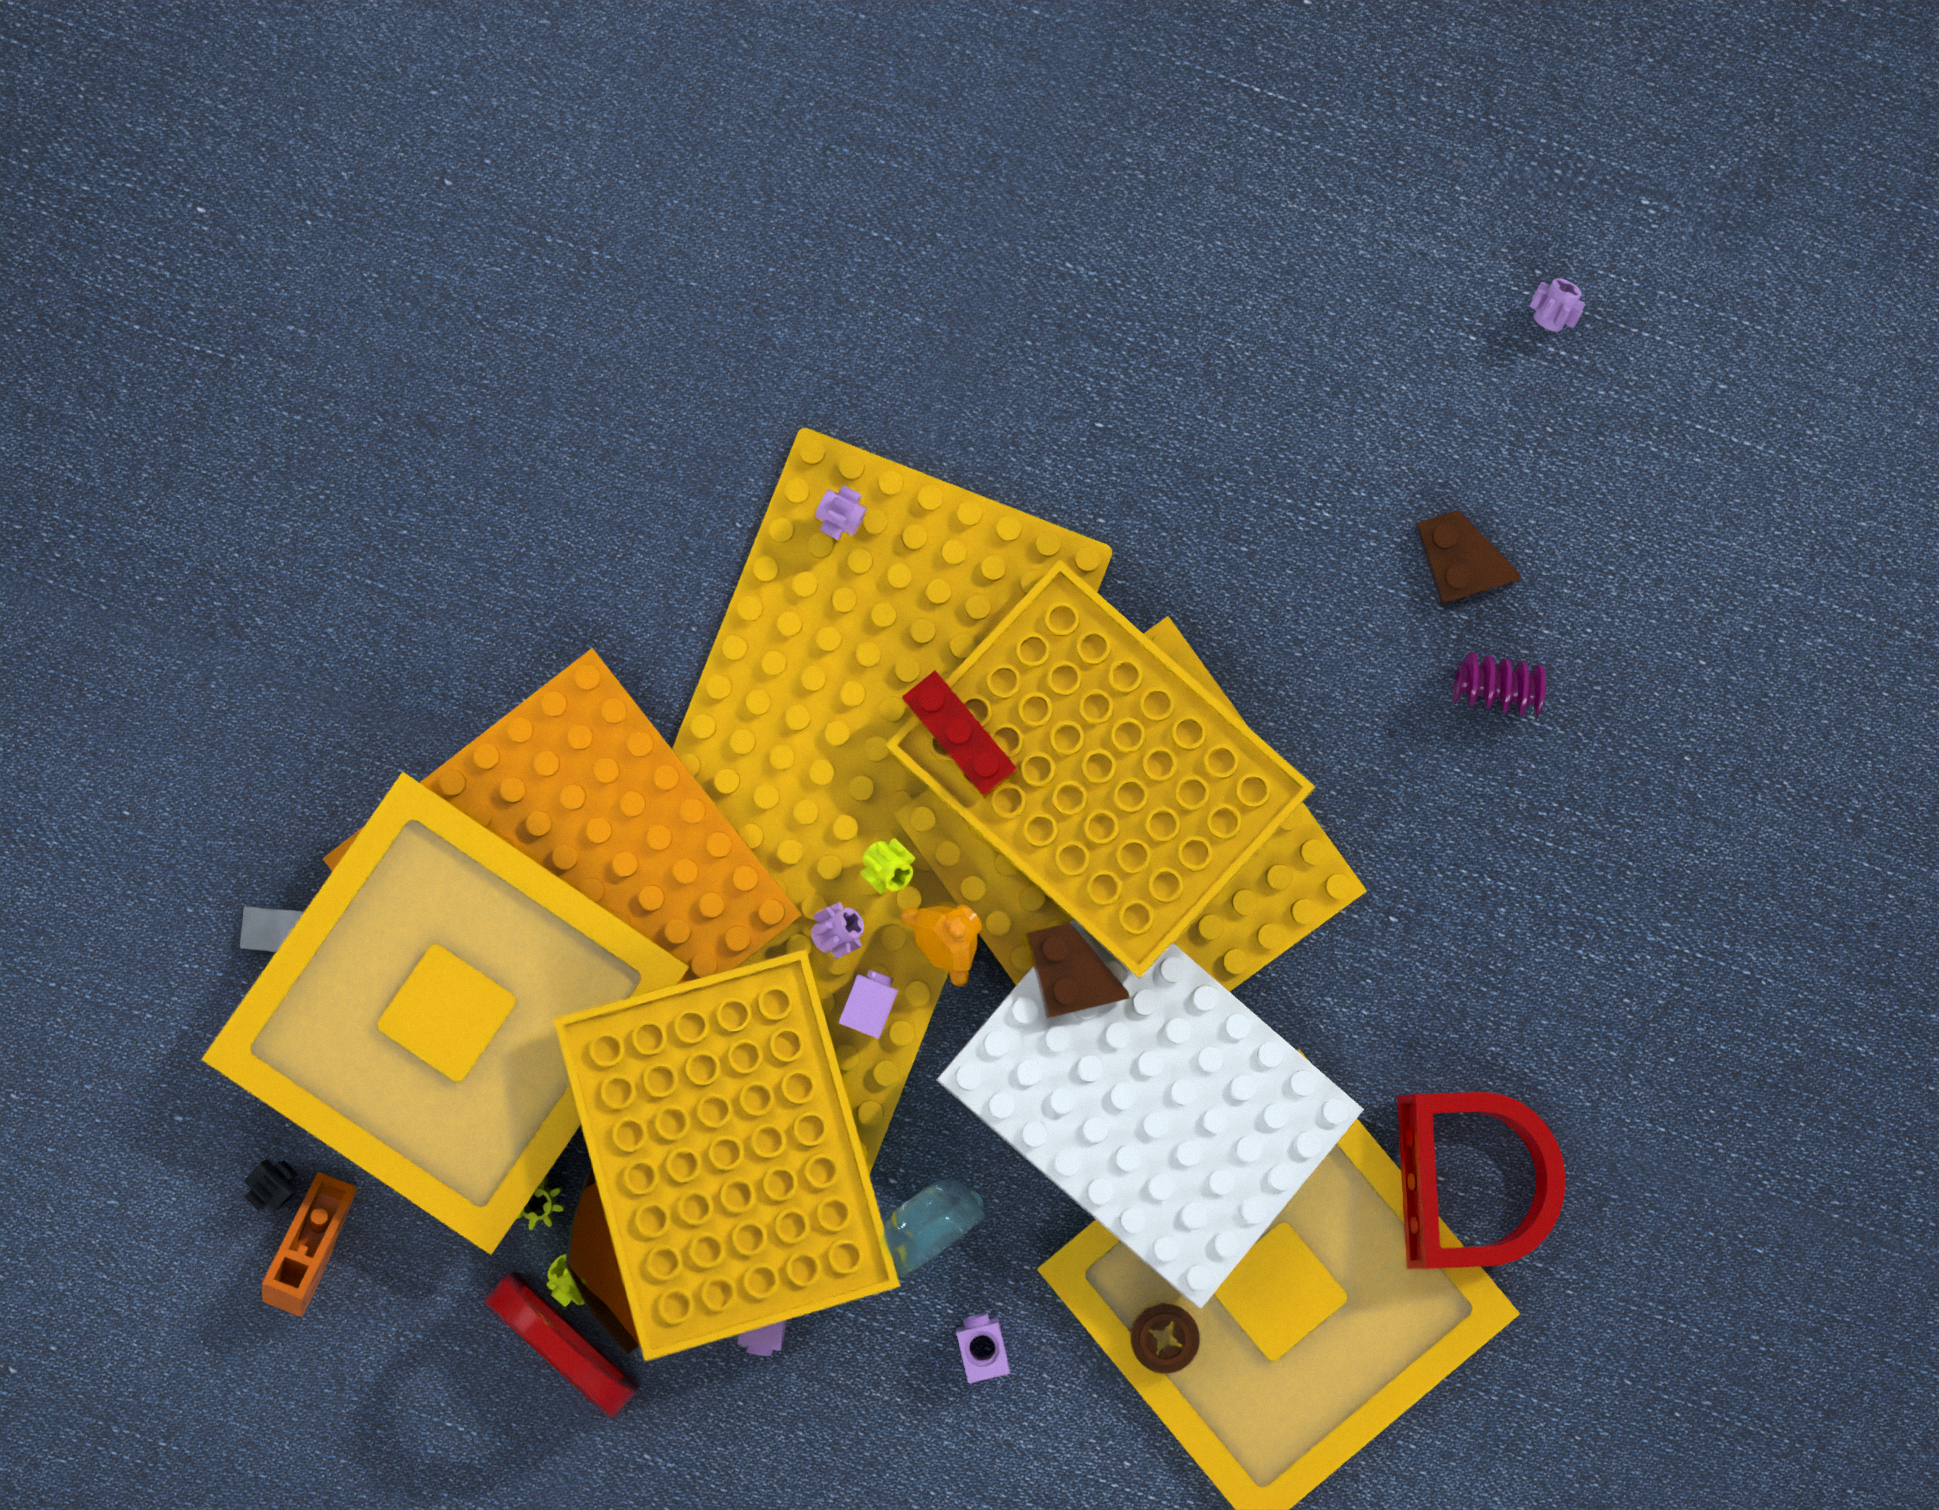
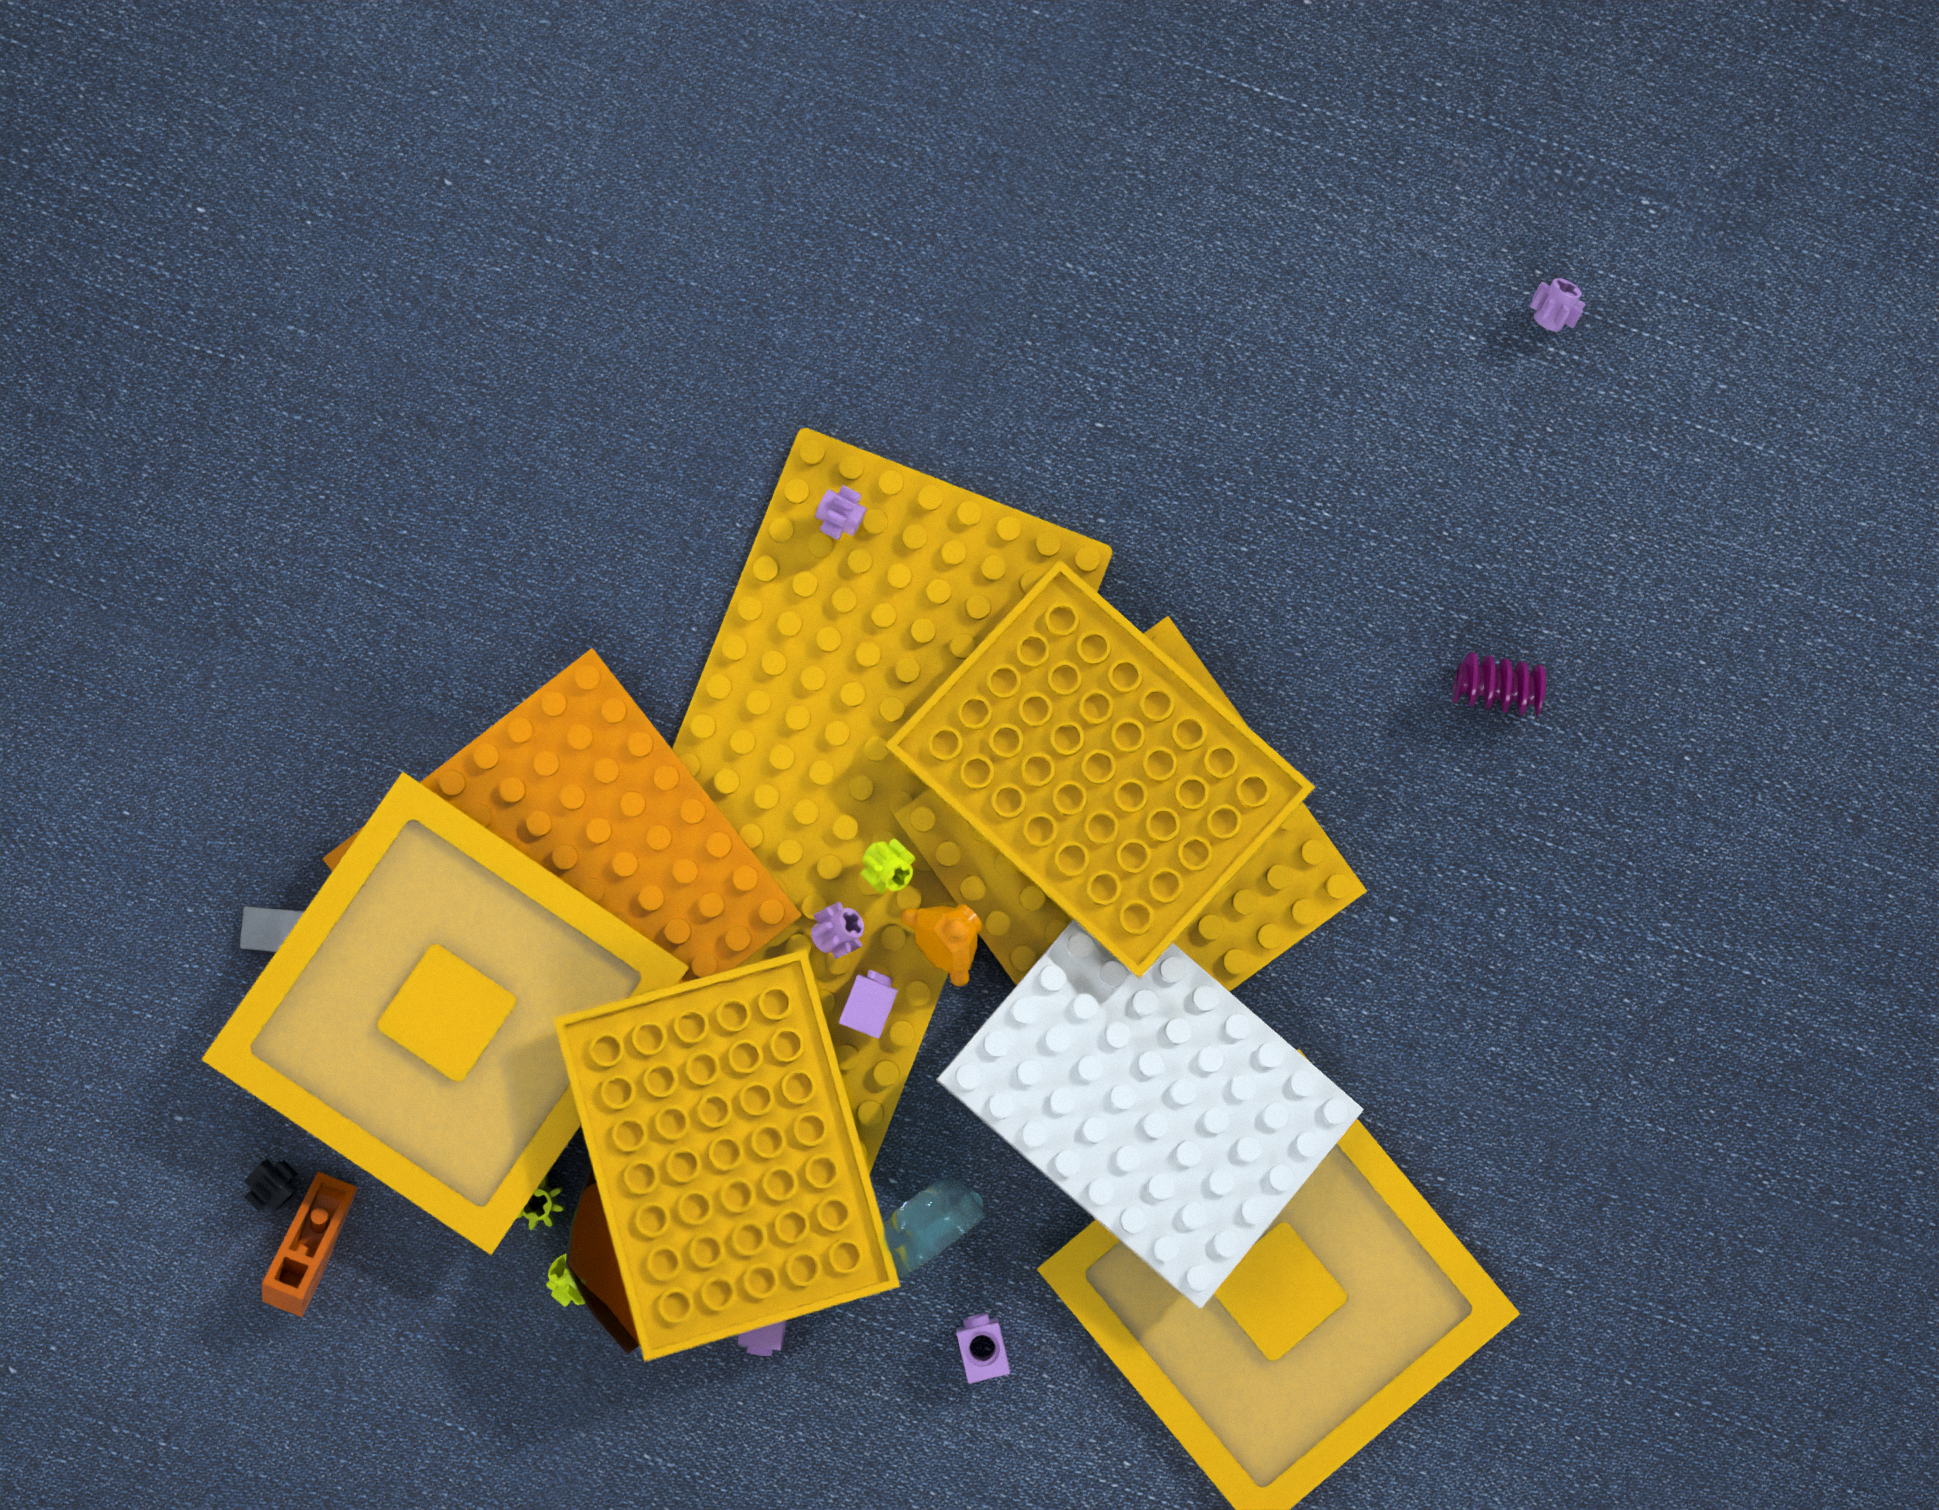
red window [484,1271,640,1419] -> none
red plate [902,670,1018,798] -> none
reddish brown wing [1026,923,1130,1018] -> none
reddish brown gear [1130,1303,1200,1374] -> none
red window [1397,1092,1565,1269] -> none
reddish brown wing [1416,510,1521,605] -> none

